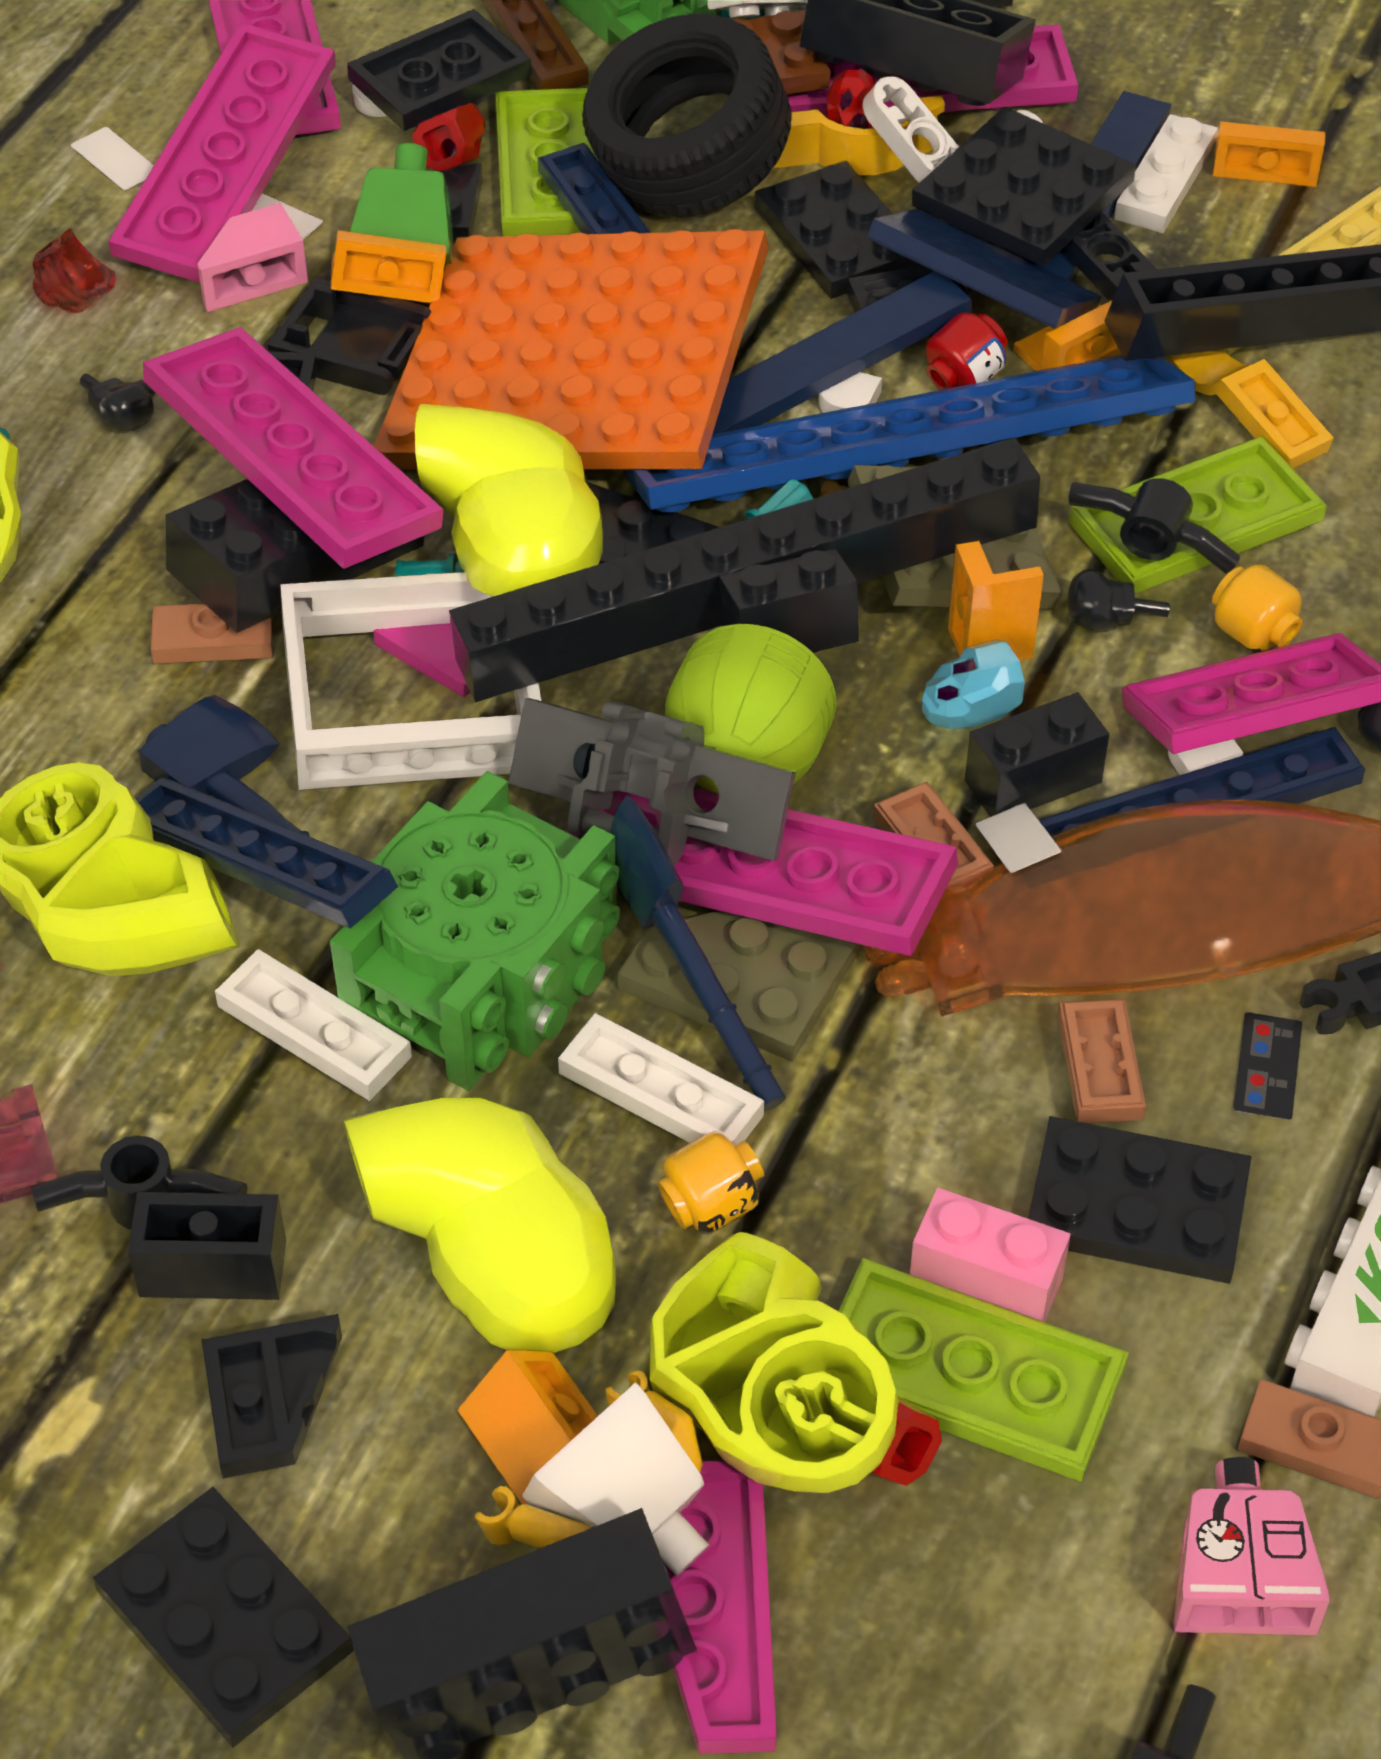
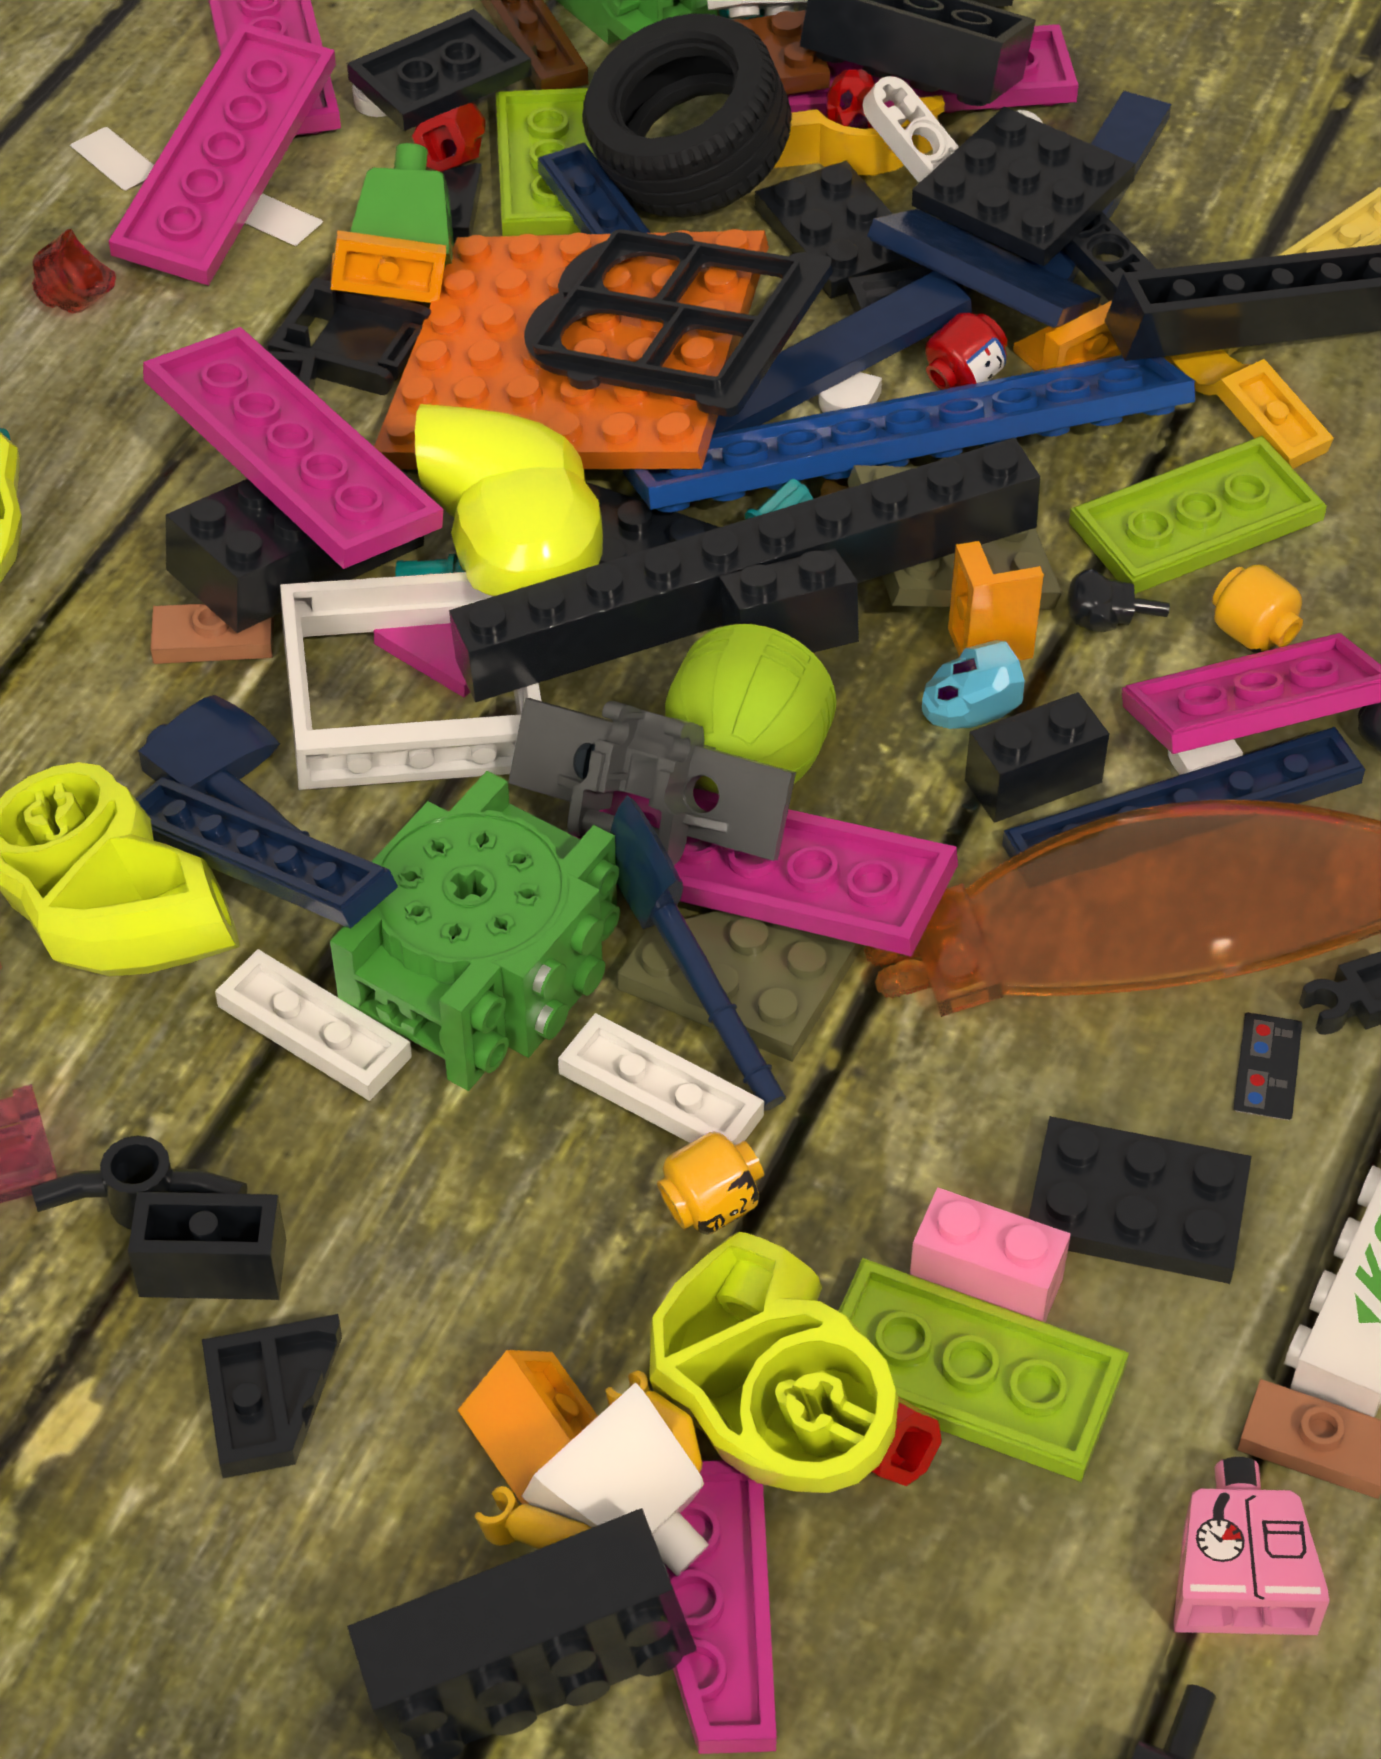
black piece [80,374,156,431] -> none
black plate [93,1487,354,1748] -> none
bright pink slope [197,203,308,312] -> none
neon yellow piece [343,1098,616,1353] -> none
nougat plate [873,782,994,904] -> none
white sticker [976,803,1061,873] -> none
nougat plate [1057,999,1146,1124] -> none
black piece [1069,478,1241,574] -> none
white plate [1114,114,1218,234] -> none
light orange panel [1213,122,1325,187] -> none
none -> black window [524,229,833,417]

